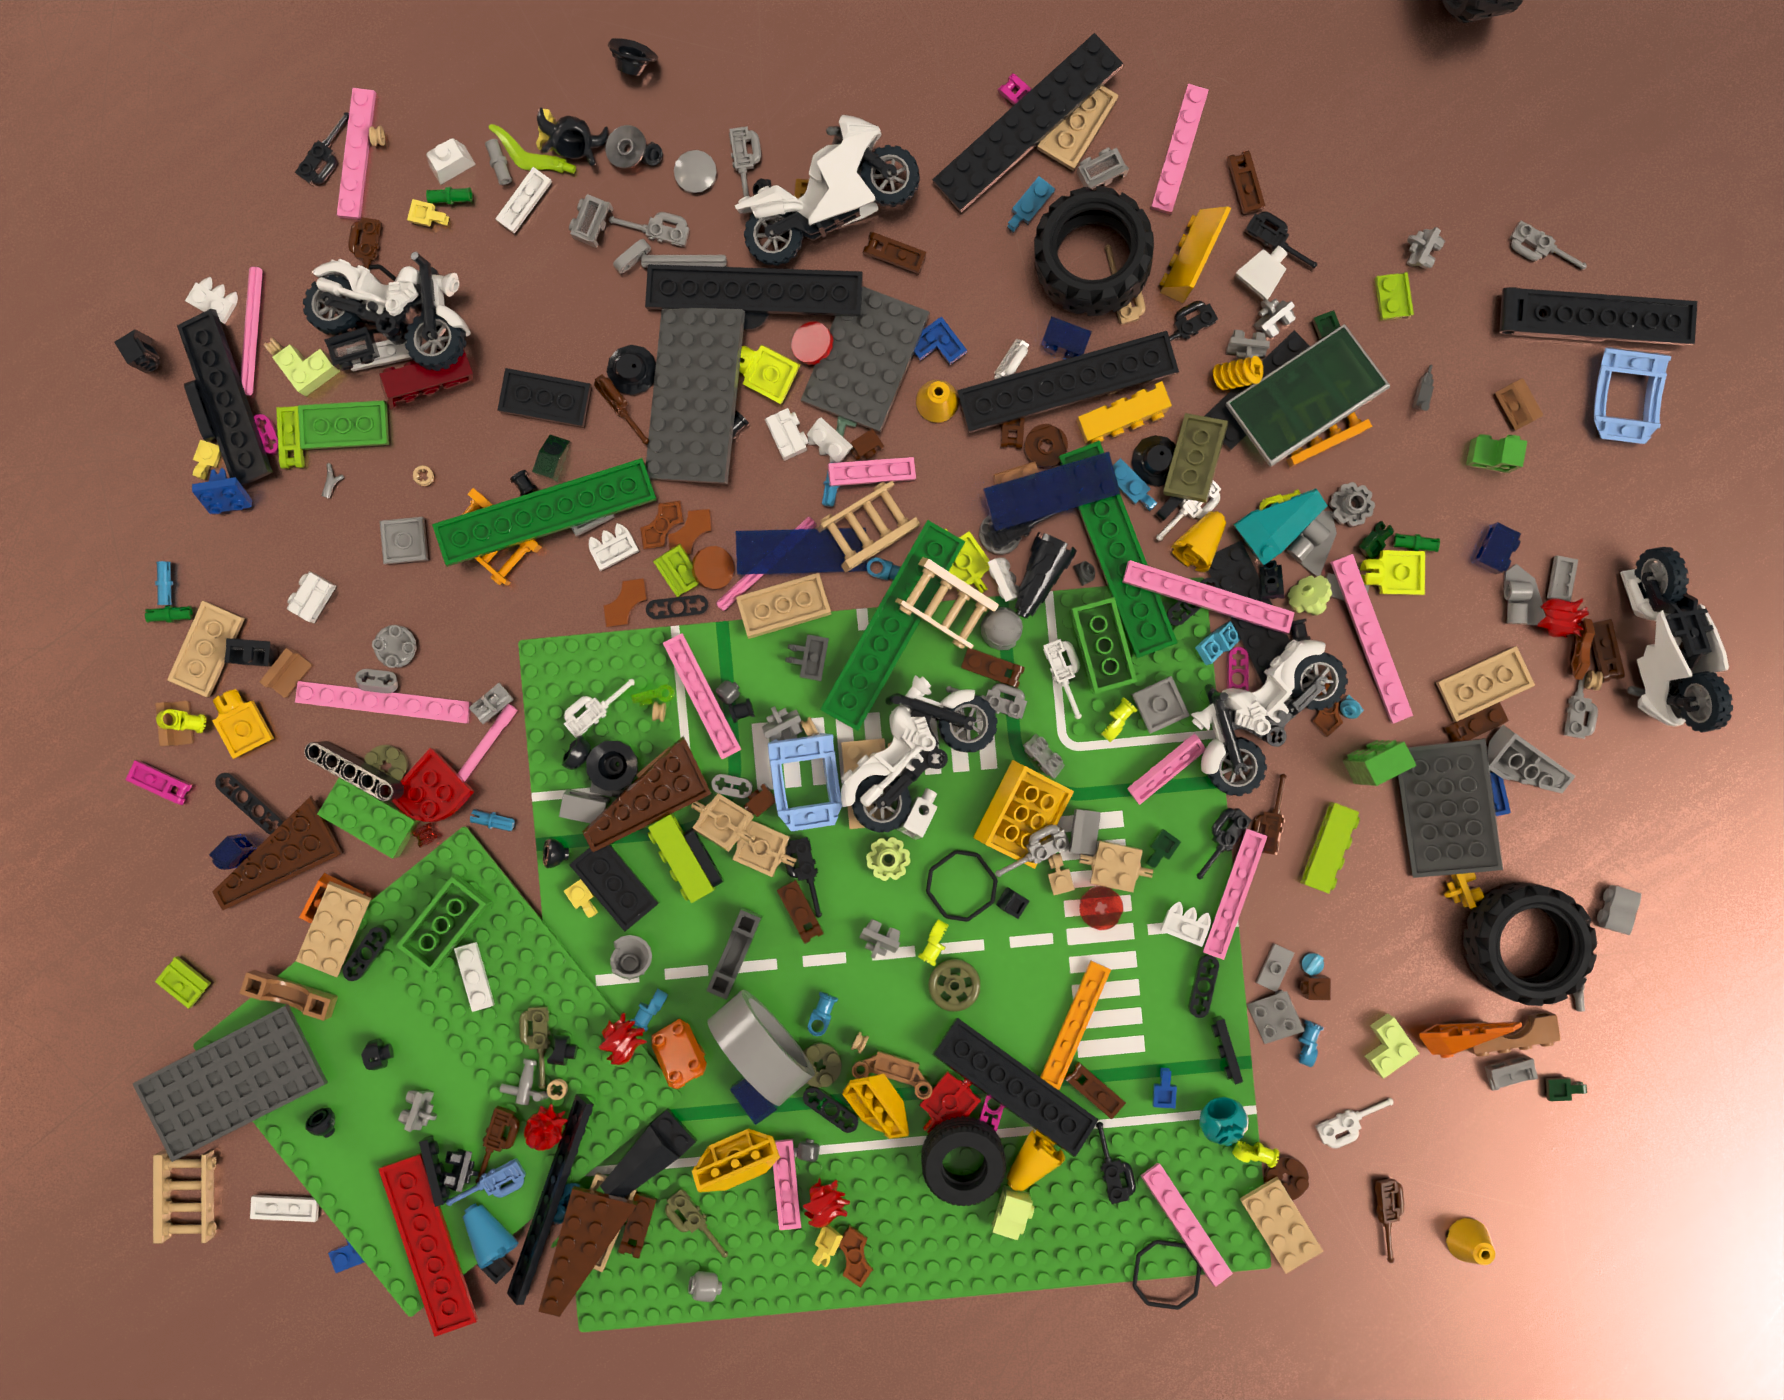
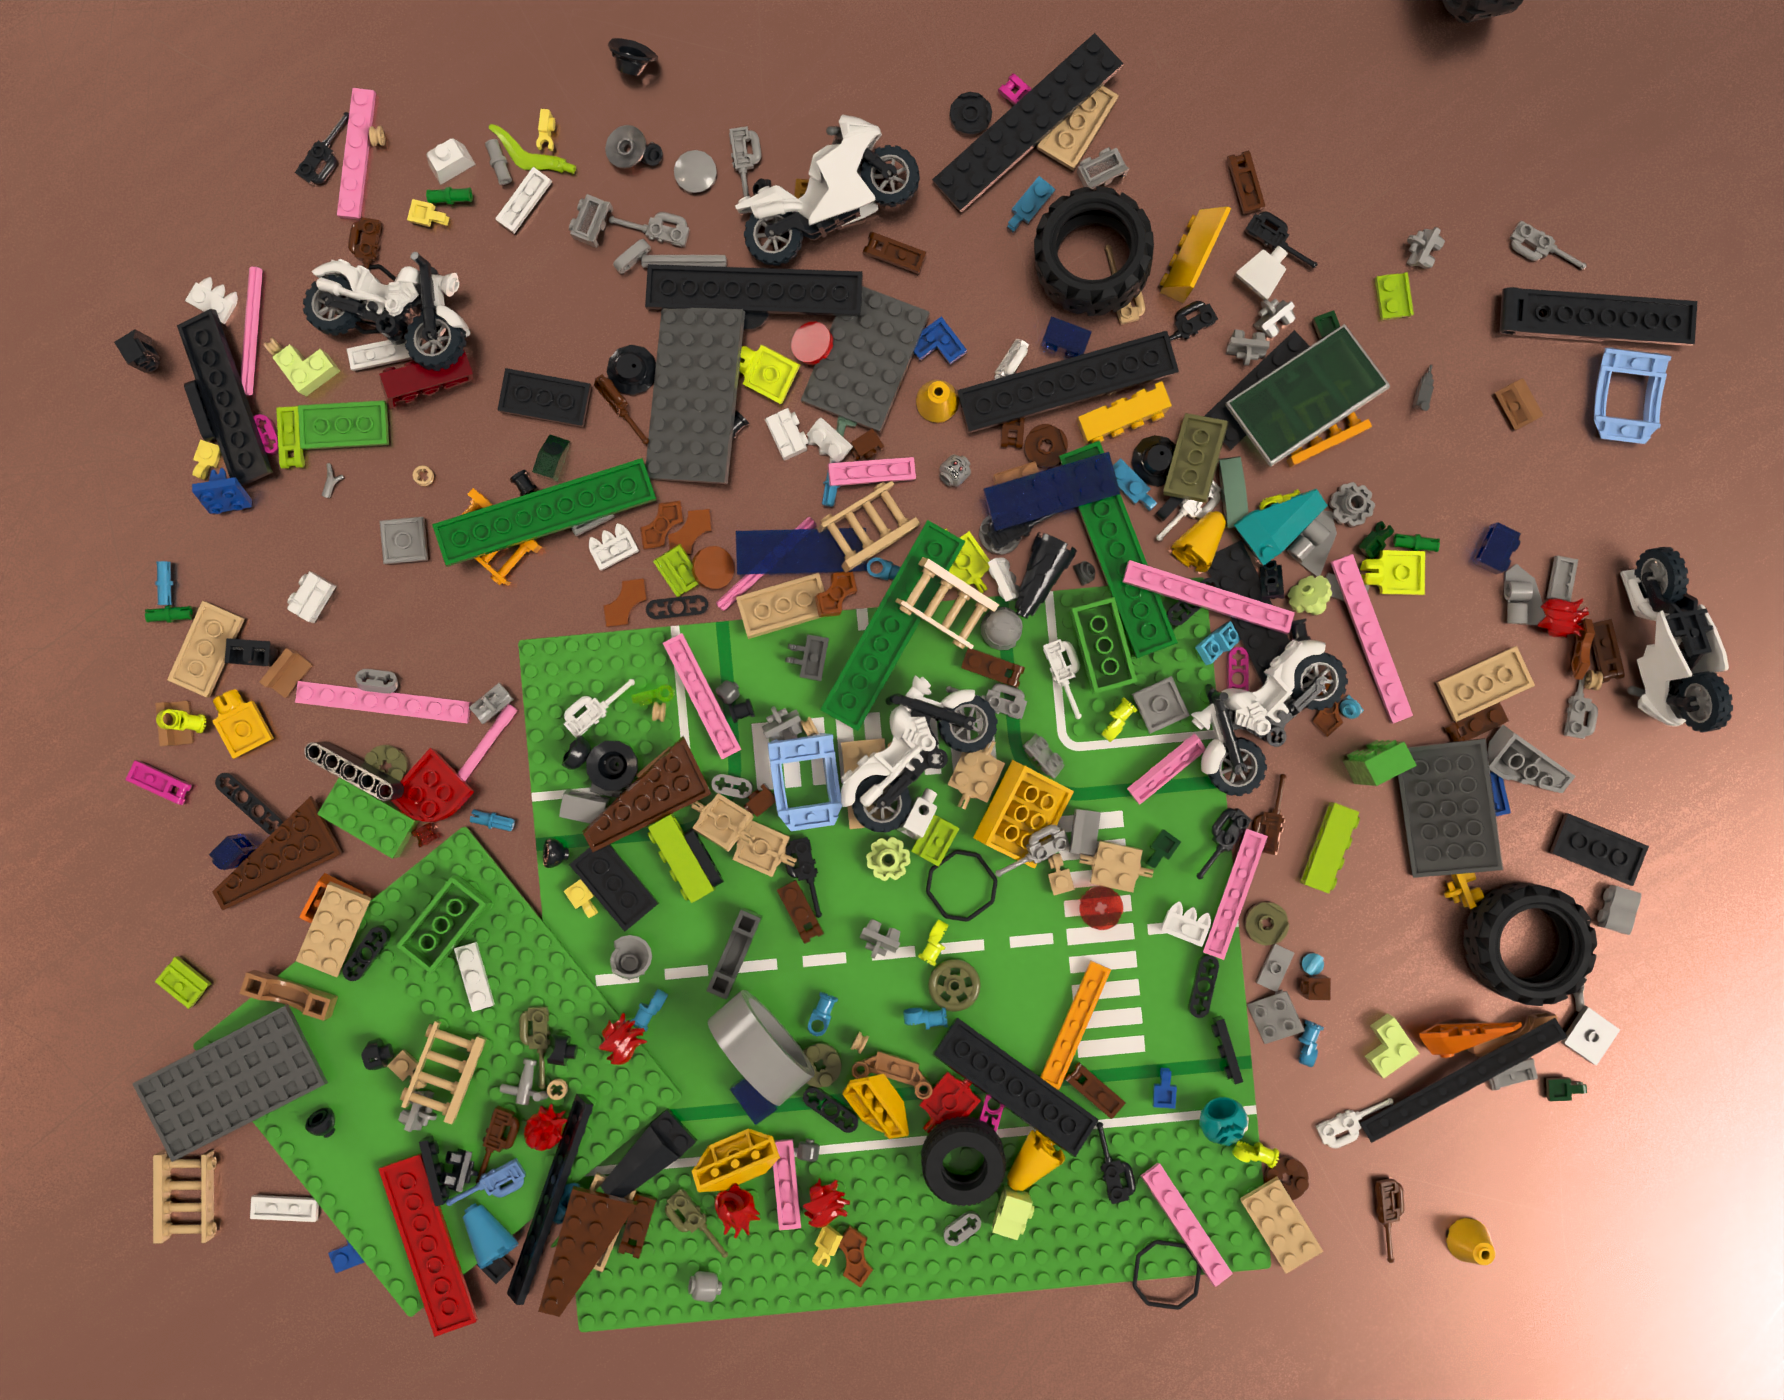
black window [324,327,380,371] -> none
light grey dish [372,625,416,668] -> none
black piece [537,108,608,166] -> none
orange shield [651,1019,707,1089] -> none
black slope [996,887,1029,919] -> none
bright pink plate [1150,84,1209,215] -> none
yellow piece [1213,356,1263,391] -> none
bright green brick [1466,434,1527,473] -> none
none -> tan plate [387,1049,427,1090]
none -> tan fence [400,1020,487,1125]
none -> red hair [714,1183,760,1238]
none -> dark orange tile [815,571,857,617]
none -> dark azure connector [903,1007,948,1030]
none -> lime plate [911,814,960,867]
none -> light grey head [939,454,971,487]
none -> light grey beam [944,1211,981,1246]
none -> tan plate [948,741,1005,810]
none -> black tile [949,92,992,137]
none -> sand green slope [1218,456,1249,528]
none -> olive plate [1244,902,1289,945]
none -> black plate [1360,1018,1567,1143]
none -> black plate [1550,813,1649,886]
none -> plate [1561,1005,1620,1066]

